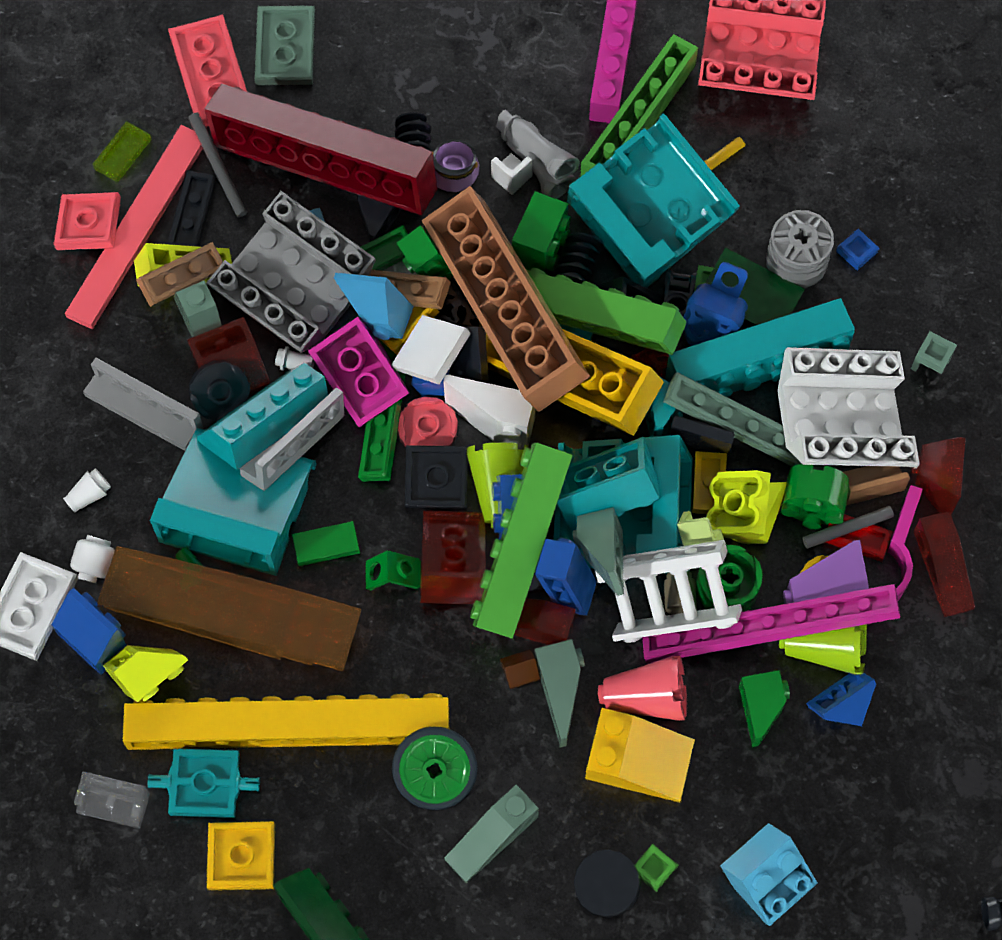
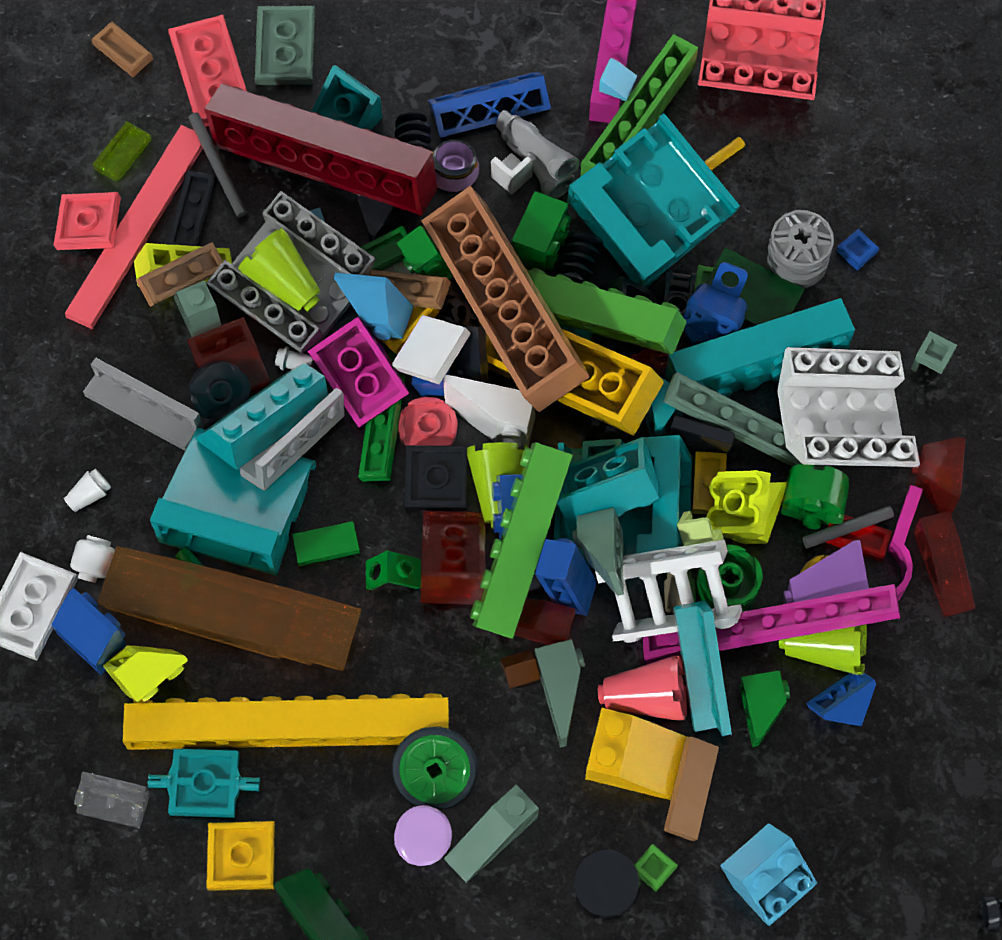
medium nougat panel [843,466,910,506] -> none
none -> medium nougat tile [92,22,153,77]
none -> lime cone [238,228,321,312]
none -> teal slope [311,65,382,130]
none -> lavender piece [394,805,452,866]
none -> blue fence [428,71,551,138]
none -> medium azure slope [599,58,637,101]
none -> medium nougat tile [664,736,719,841]
none -> teal fence [673,600,732,736]

